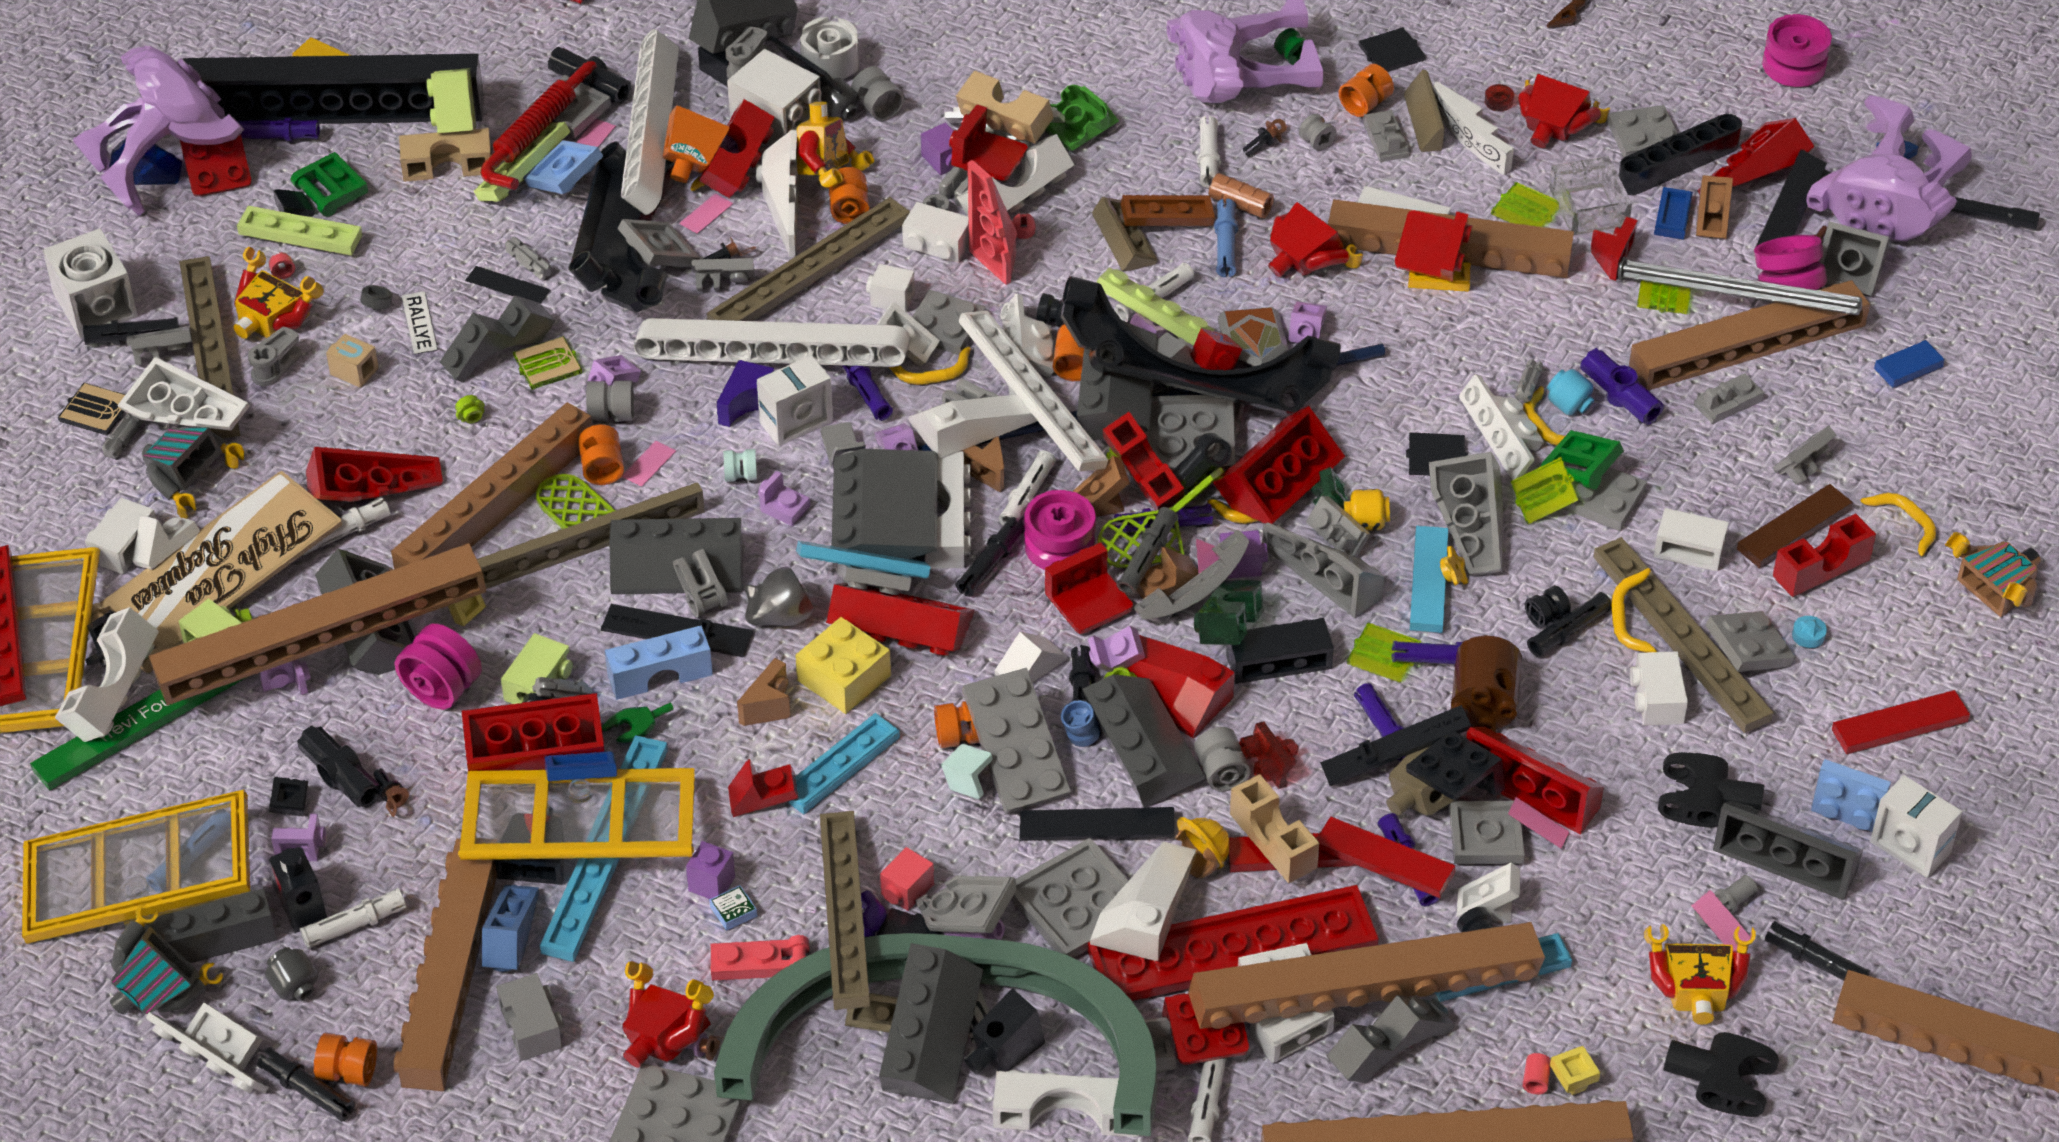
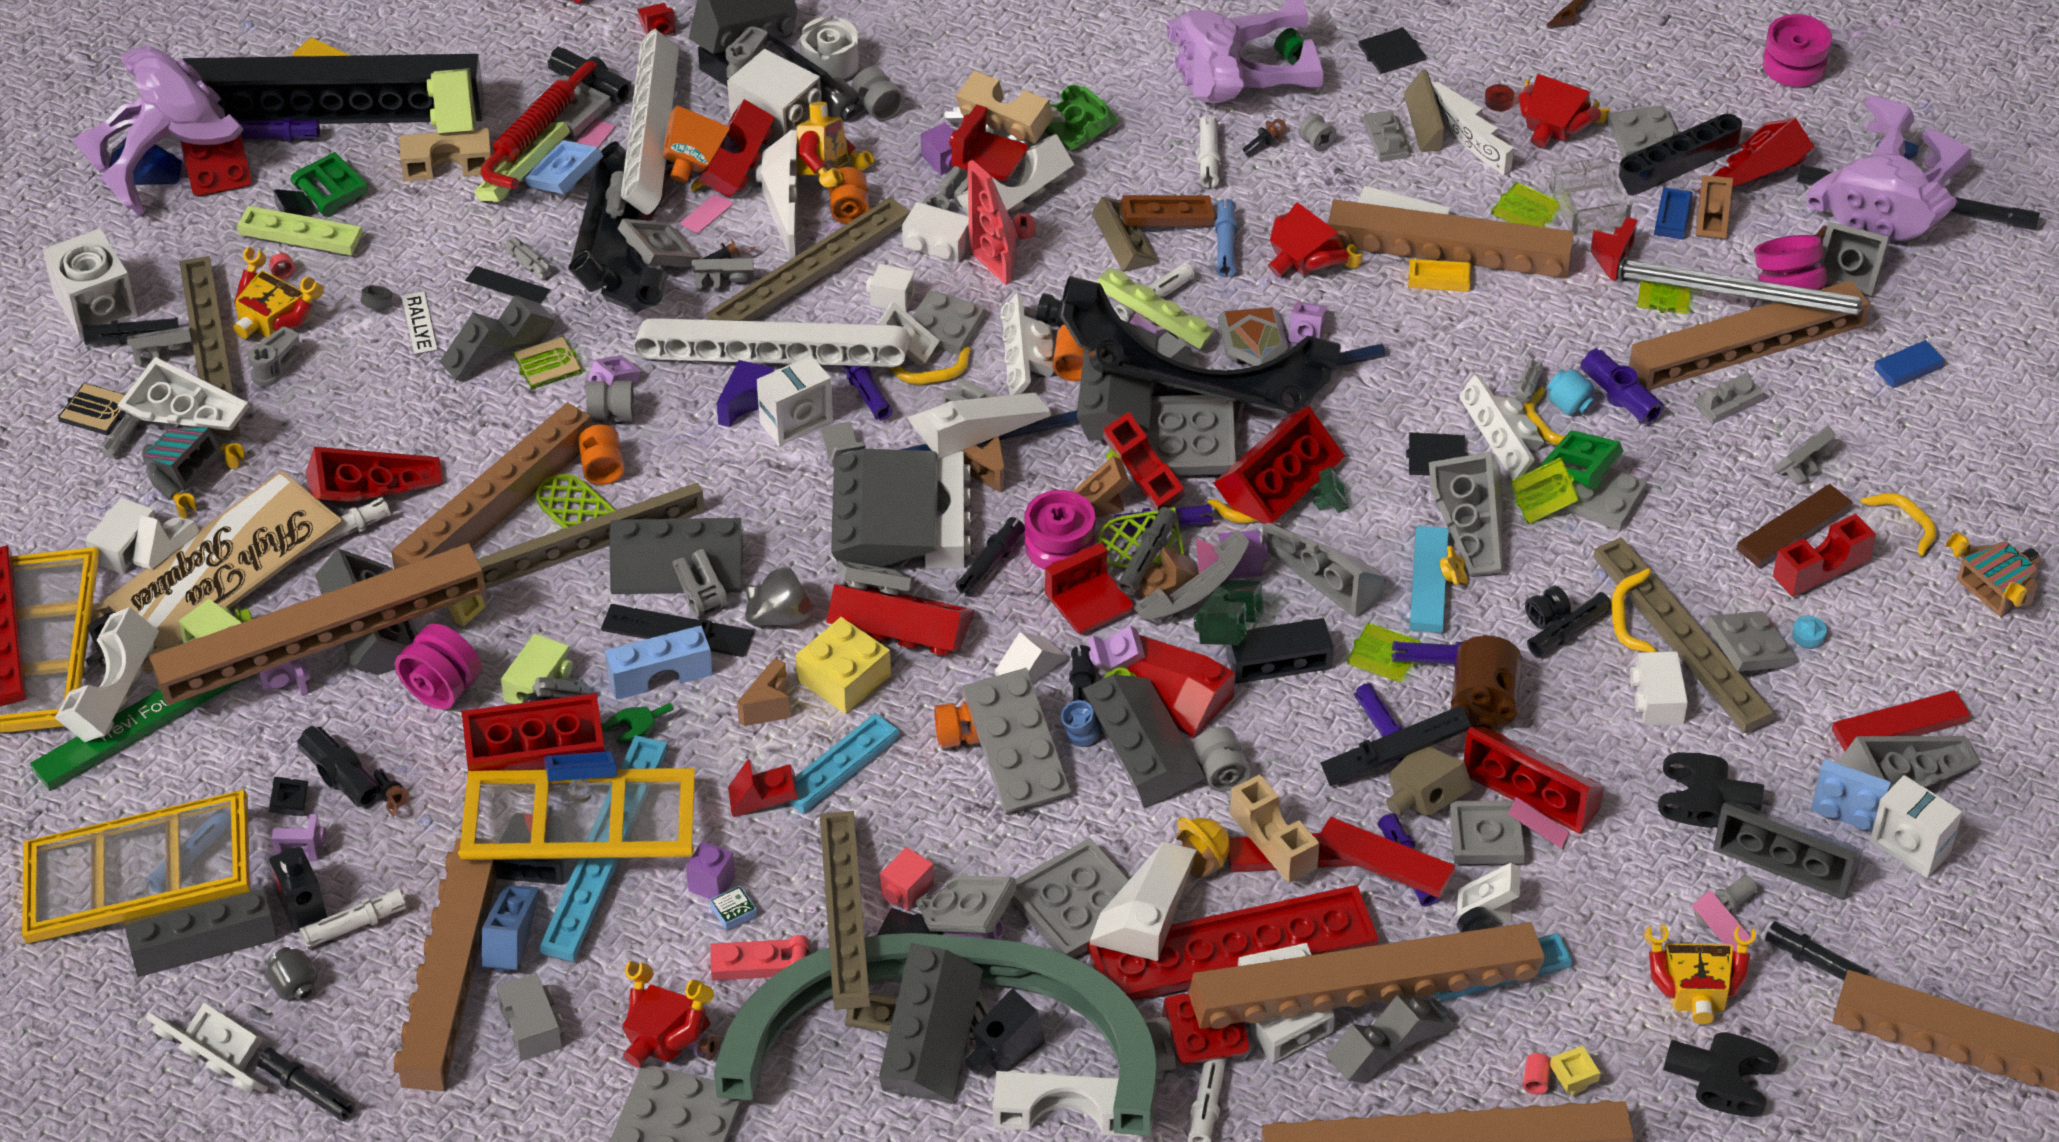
dark grey torso [110,902,223,1015] -> none
orange wheel [314,1032,377,1087] -> none
tan brick [326,334,379,388] -> none
lime plate [455,395,485,424] -> none
bright pink sticker [622,441,676,487] -> none
light aqua wheel [723,449,757,482] -> none
lavender bracket [758,471,810,526] -> none
medium azure tile [796,540,931,579] -> none
dark purple arm [861,890,887,937] -> none
lavender bracket [874,423,918,451] -> none
light aqua panel [941,744,993,799] -> none
white tile [959,311,1108,472] -> none
white pin [999,450,1056,527] -> none
black piece [1019,807,1174,841] -> none
black piece [1172,433,1232,493] -> none
lime window [1172,467,1224,513] -> none
red brick [1190,328,1242,370] -> none
nougat axle [1208,173,1274,218] -> none
clear red hips [1239,721,1299,789] -> none
light grey plate [1306,496,1371,557] -> none
orange wheel [1339,64,1394,117] -> none
yellow head [1344,489,1390,531] -> none
red bracket [1395,210,1473,282] -> none
black bracket [1406,730,1506,800] -> none
white brick [1653,508,1729,571] -> none
black piece [1755,149,1827,247] -> none
none -> light grey axle [606,171,627,219]
none -> red bracket [637,3,676,35]
none -> light grey wedge [1837,736,1979,790]

